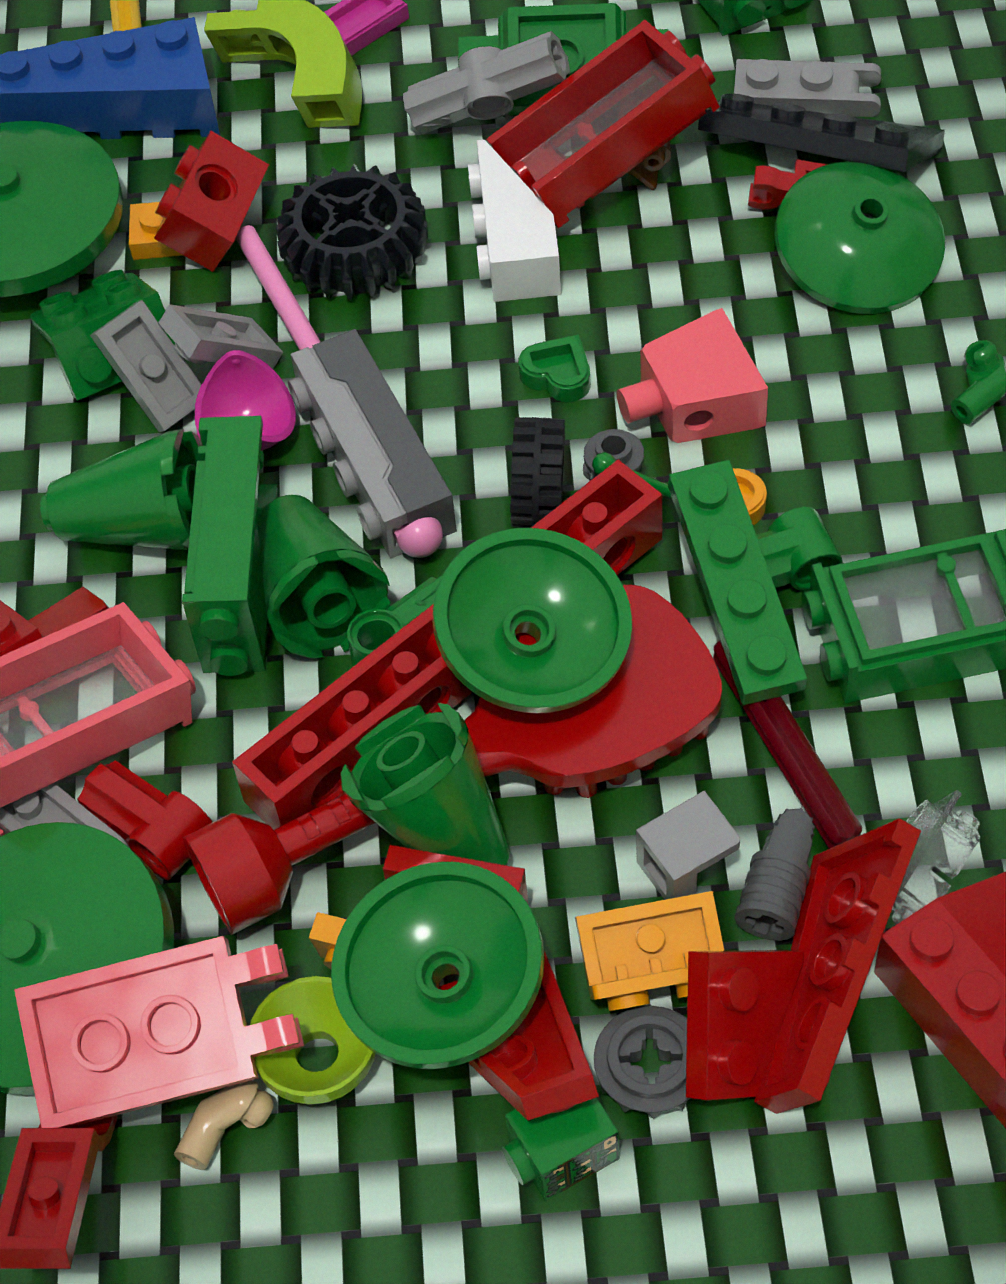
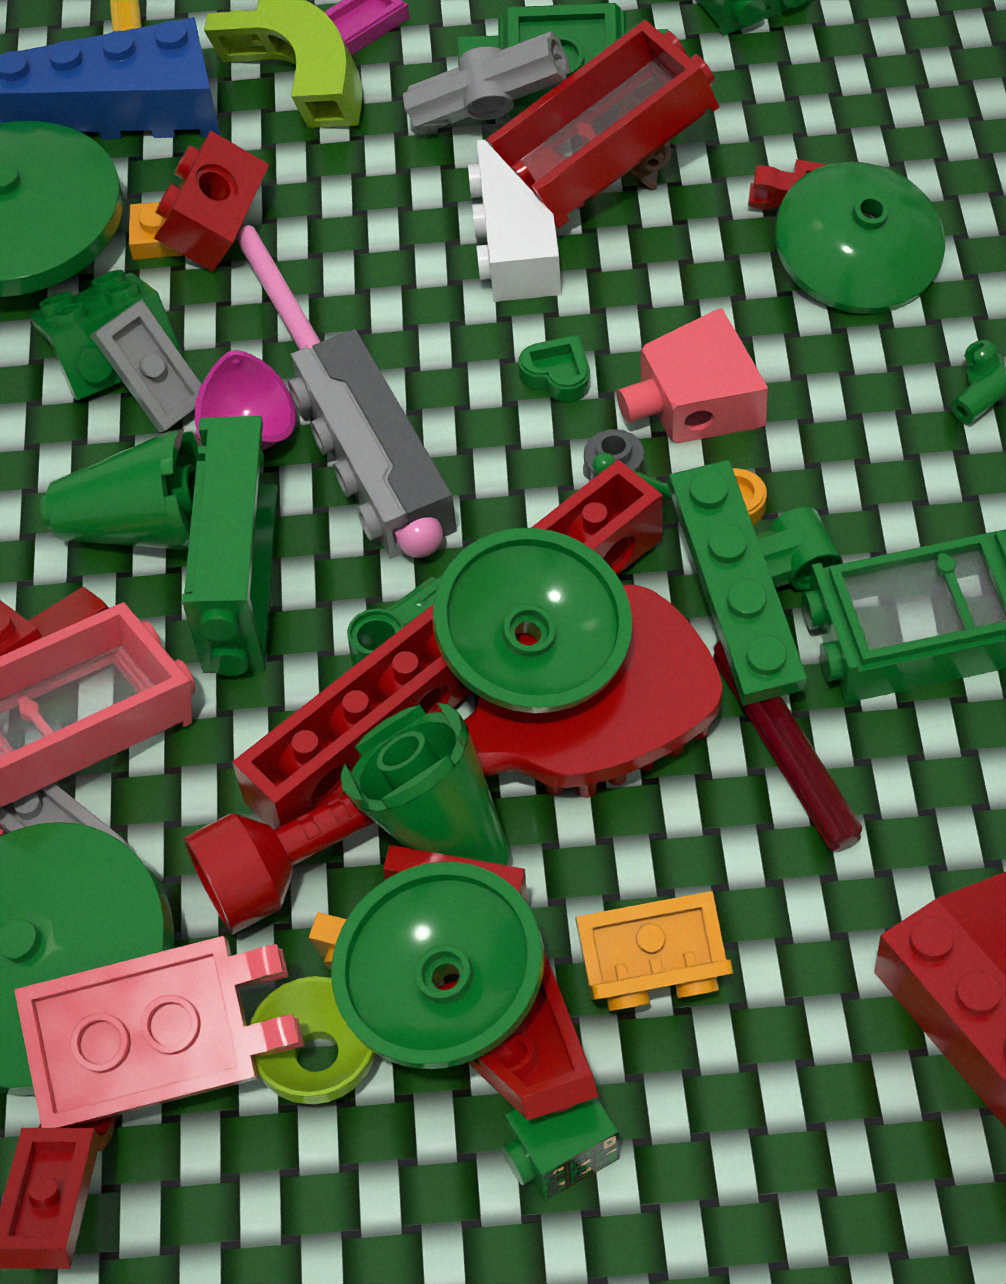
red piece [77,760,212,880] -> none
light grey plate [158,304,283,369] -> none
tan arm [174,1081,274,1170] -> none
green cone [257,495,391,658] -> none
black gear [276,163,428,301] -> none
black tyre [510,417,565,528] -> none
dark grey gear [594,1006,690,1119] -> none
light grey panel [636,791,740,900] -> none
red wing [686,950,804,1100] -> none
black wing [698,94,945,172] -> none
light grey hinge [734,59,881,117] -> none
dark grey hinge [735,807,815,941] -> none
red wing [754,818,921,1114] -> none
clear hinge [892,790,980,924] -> none

